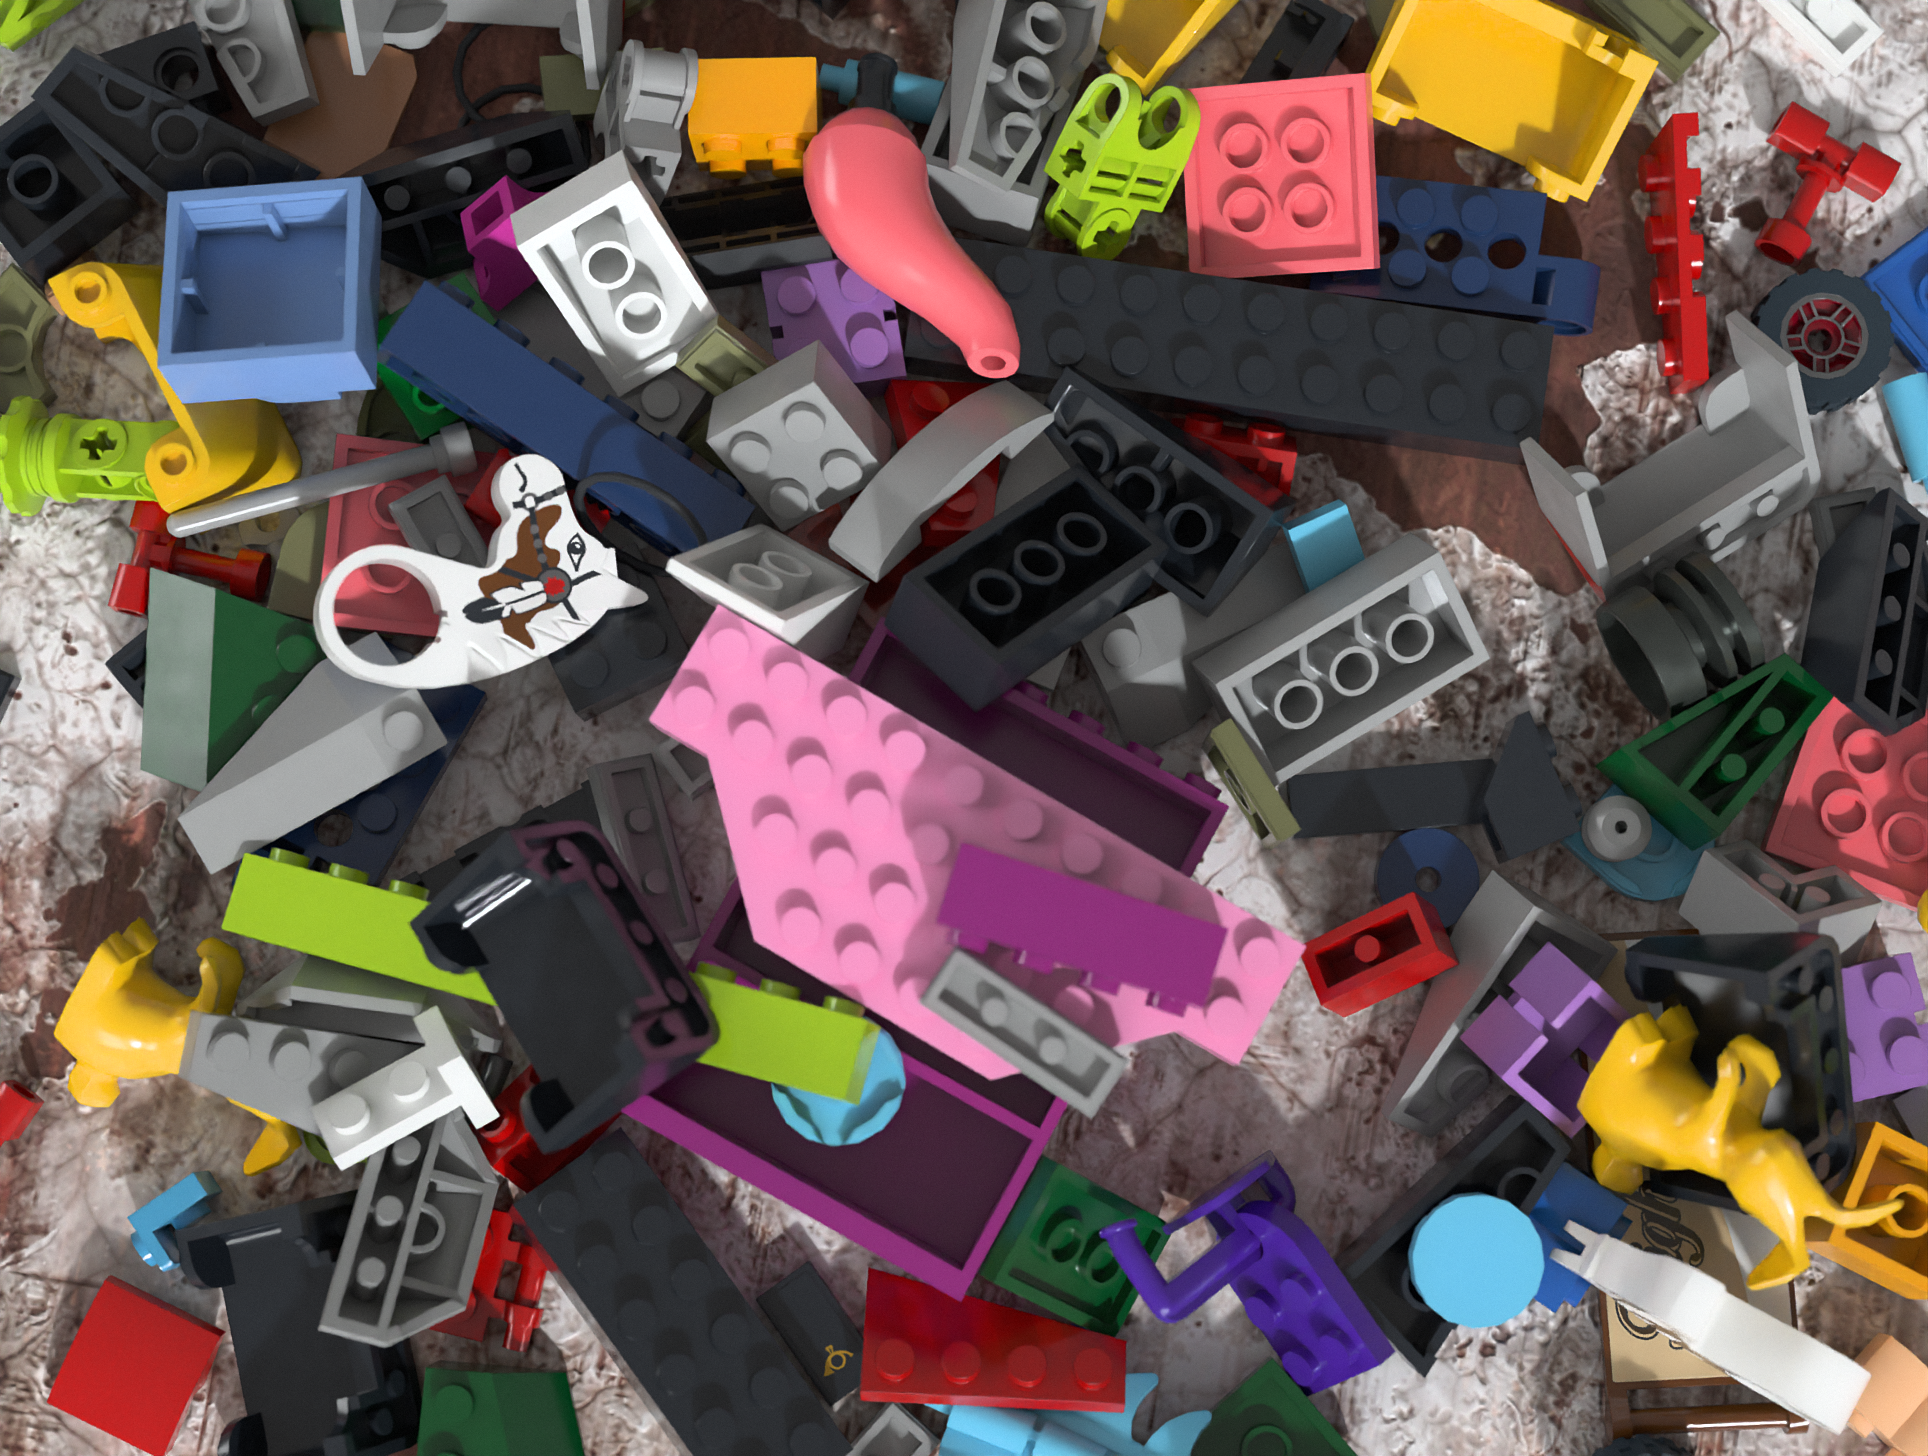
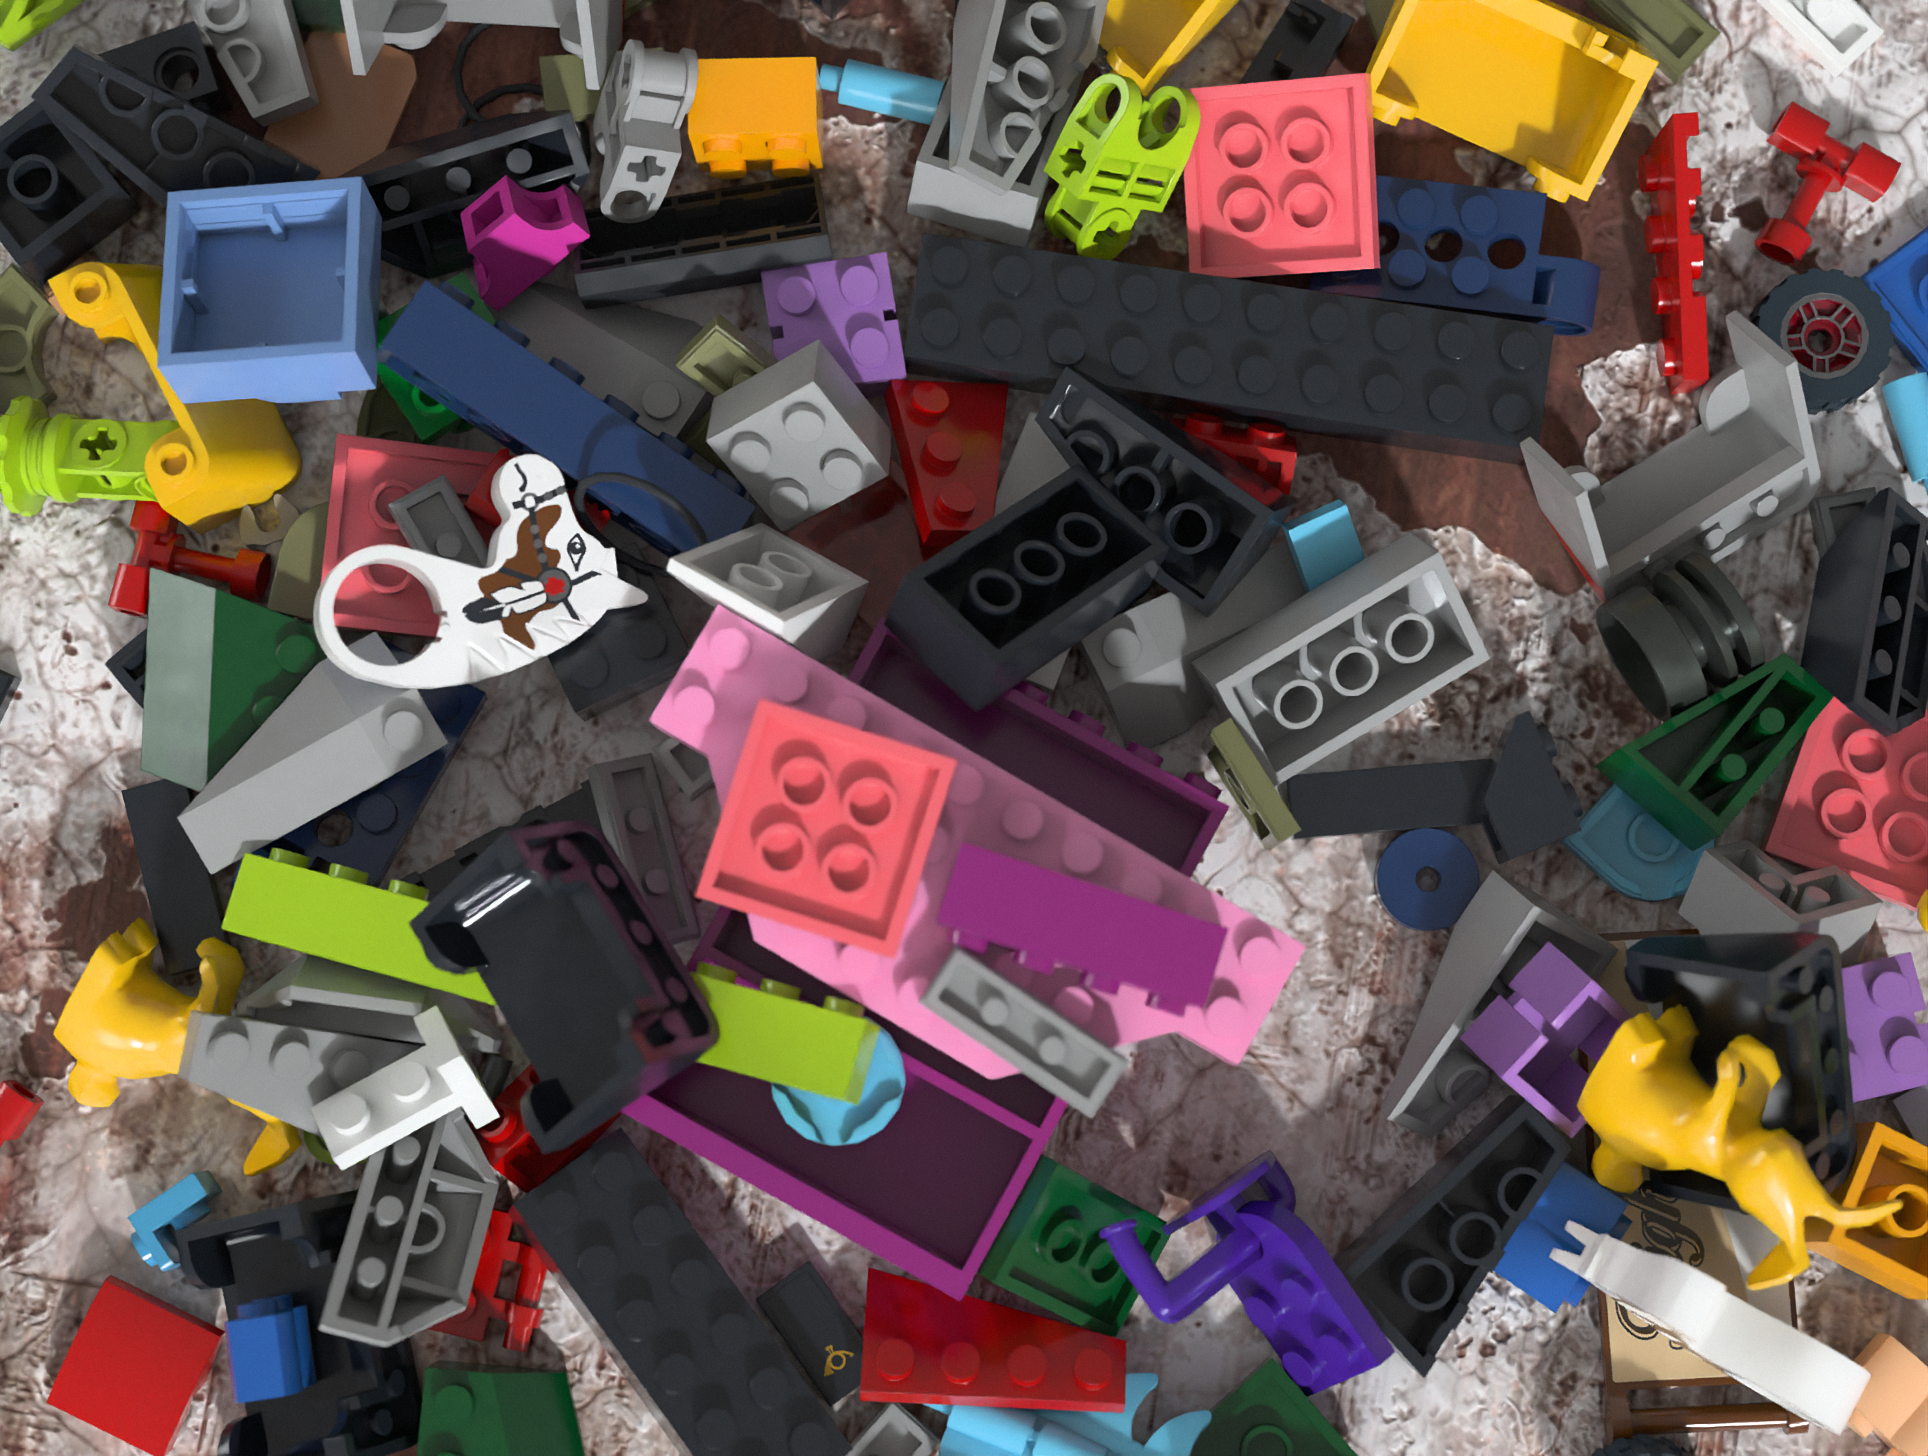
light grey piece [166,421,478,537] -> none
white slope [510,150,719,397] -> none
coral animal [803,52,1021,378] -> none
light grey slope [828,380,1054,583] -> none
red brick [1301,891,1460,1018] -> none
medium azure tile [1408,1192,1545,1329] -> none
light grey wheel [1581,795,1652,862] -> none
none -> black tile [121,779,232,976]
none -> blue brick [224,1294,317,1403]
none -> coral plate [696,698,957,959]

